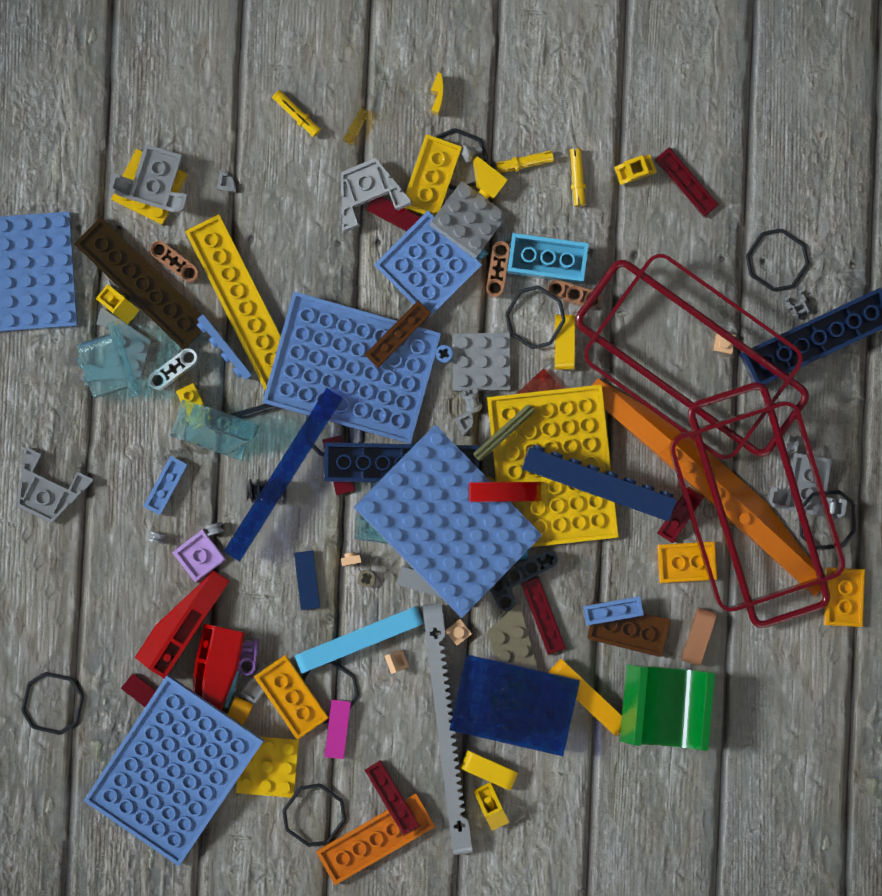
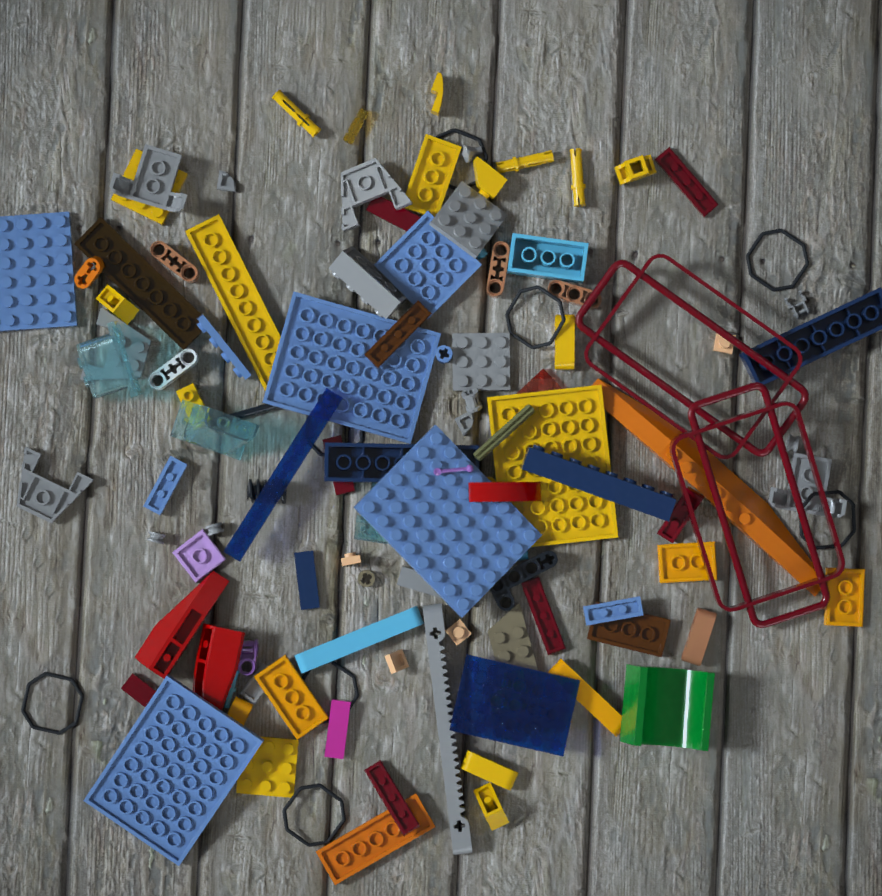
none -> orange beam [74,256,104,289]
none -> light grey slope [329,246,407,319]
none -> medium lavender hinge [433,465,474,476]

